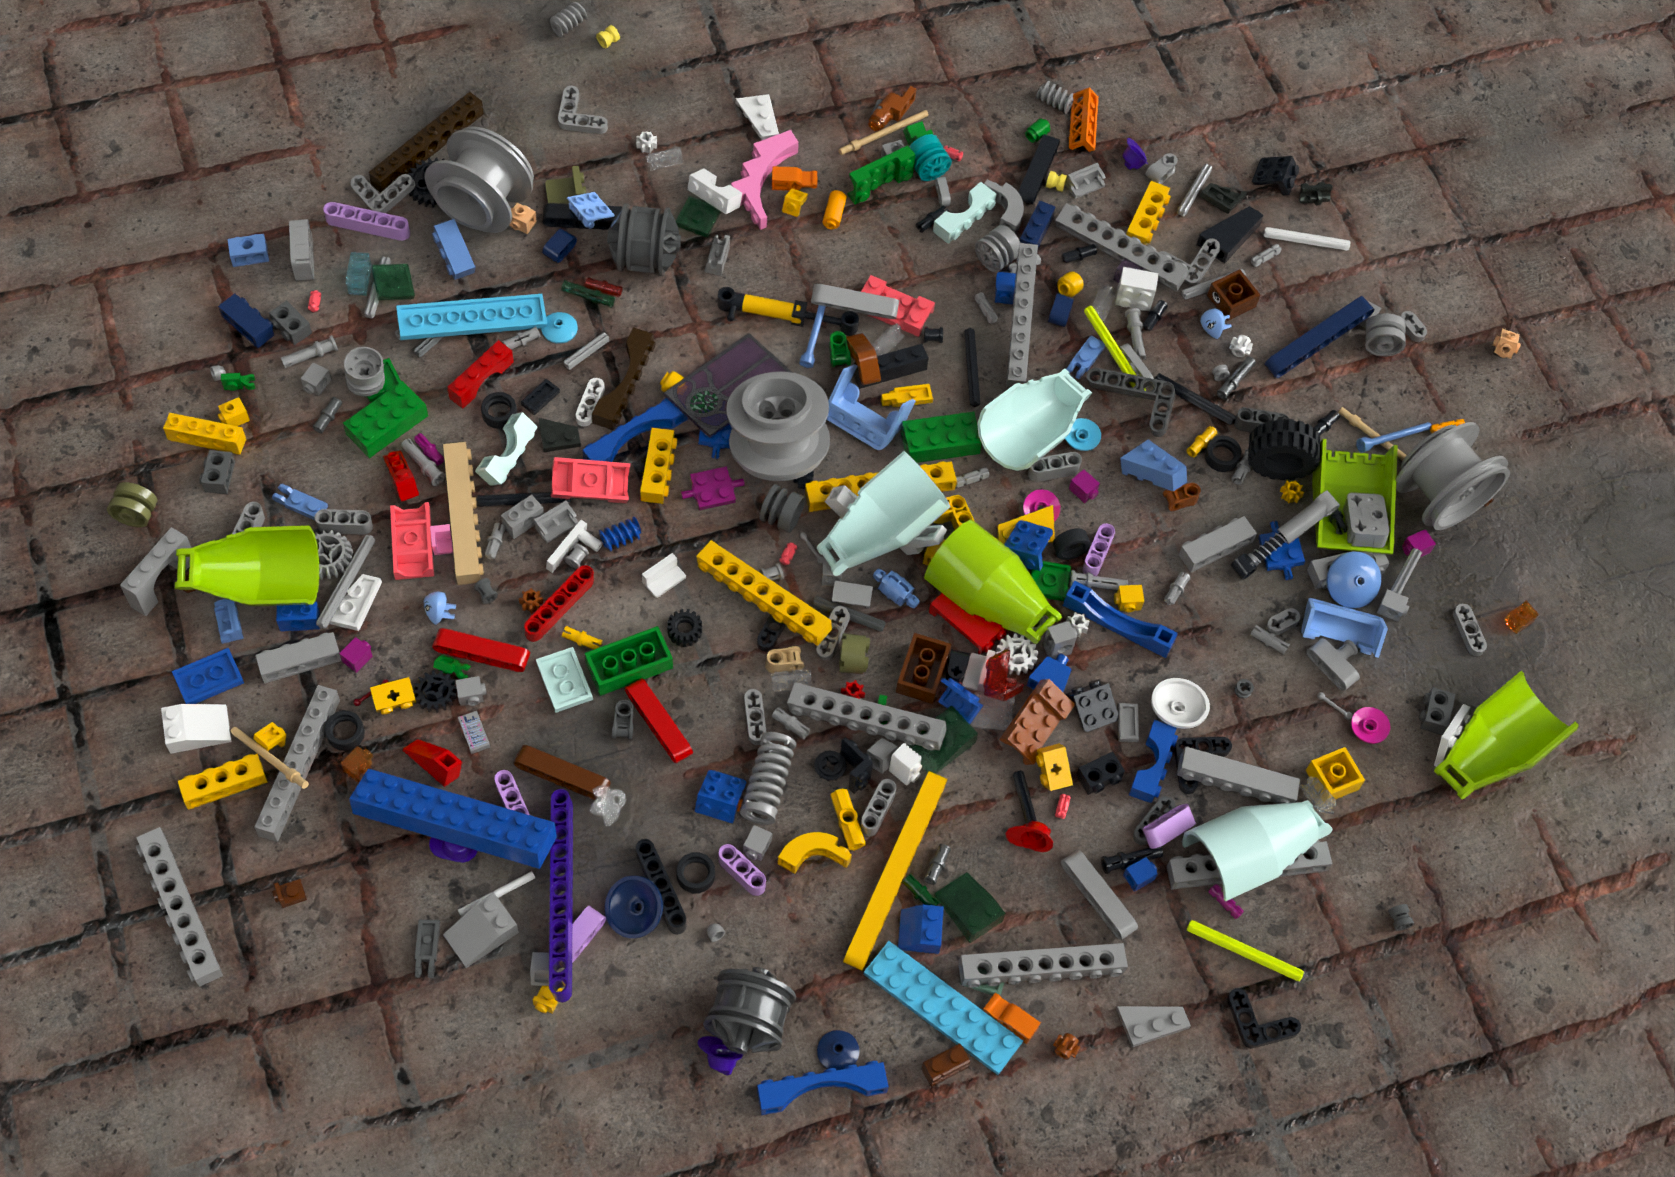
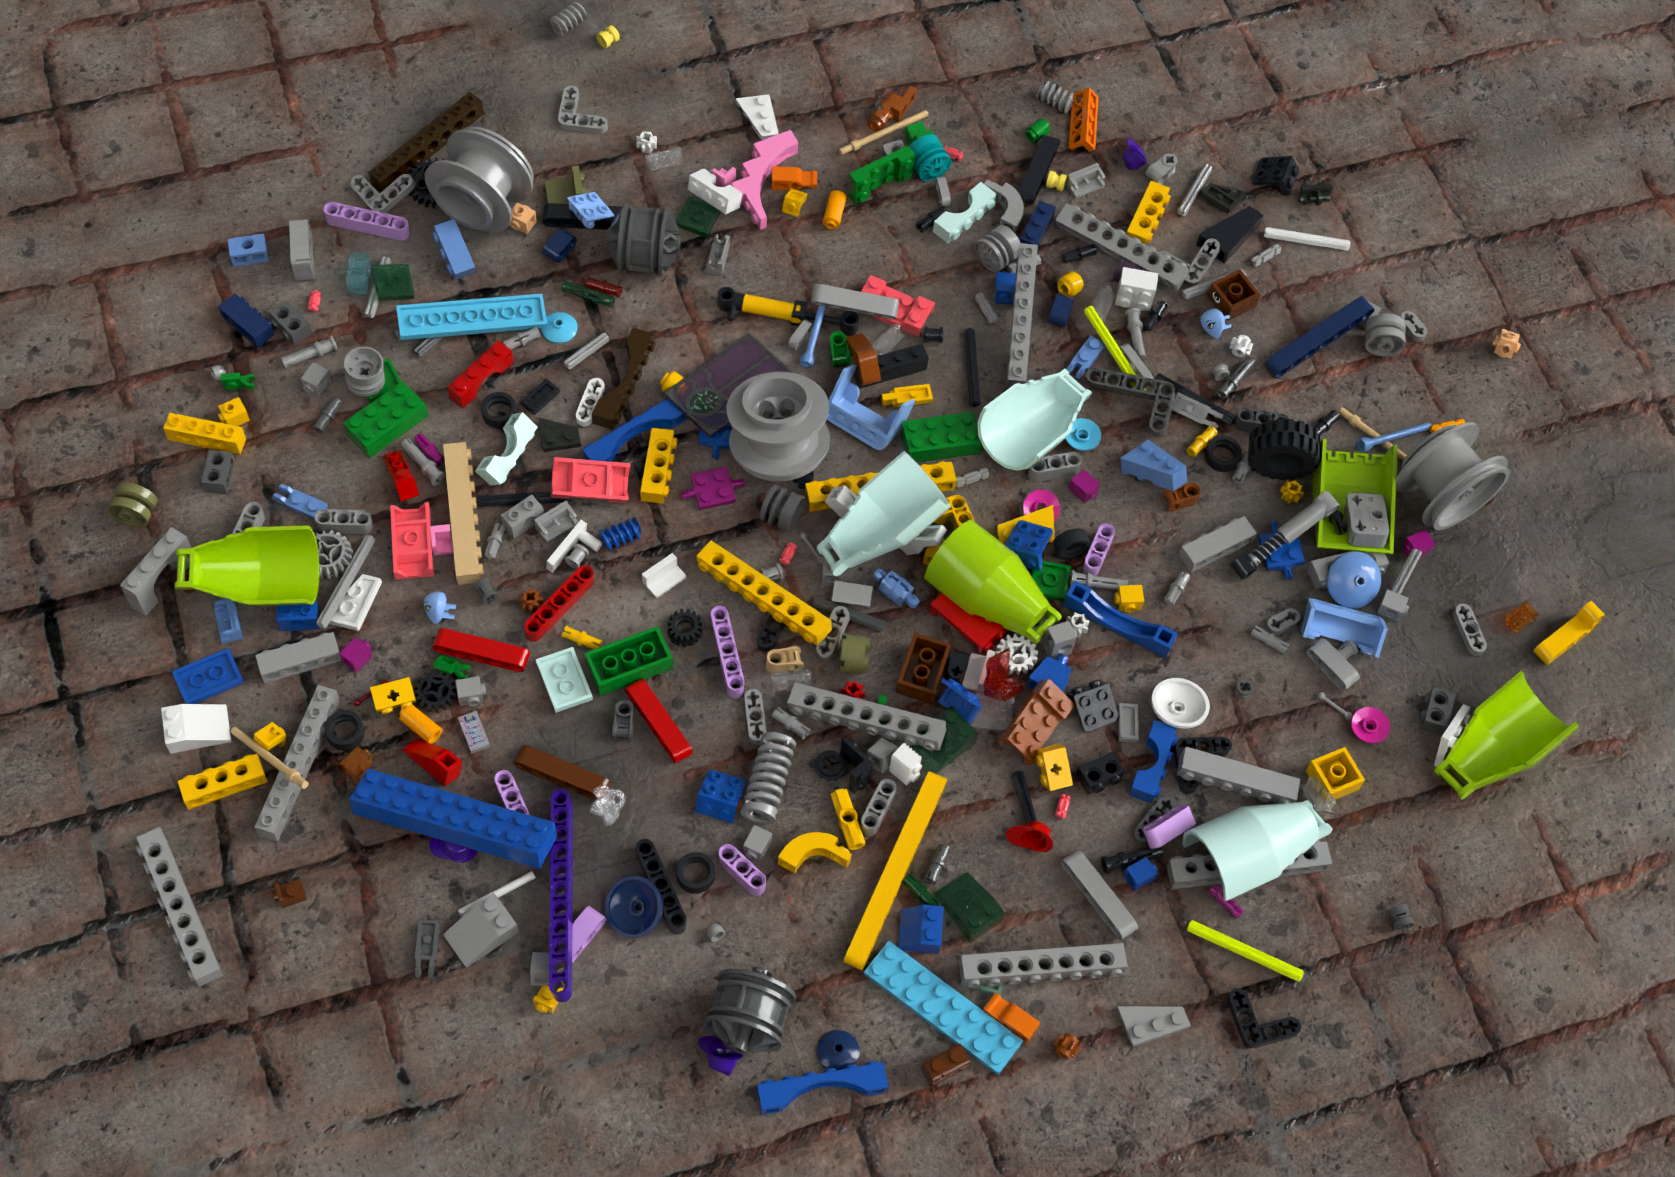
none -> light orange brick [399,705,443,744]
none -> bright pink panel [711,167,736,187]
none -> lavender beam [711,606,744,699]
none -> light grey beam [788,320,813,351]
none -> light grey hinge [1172,392,1223,429]
none -> yellow beam [1533,601,1605,665]

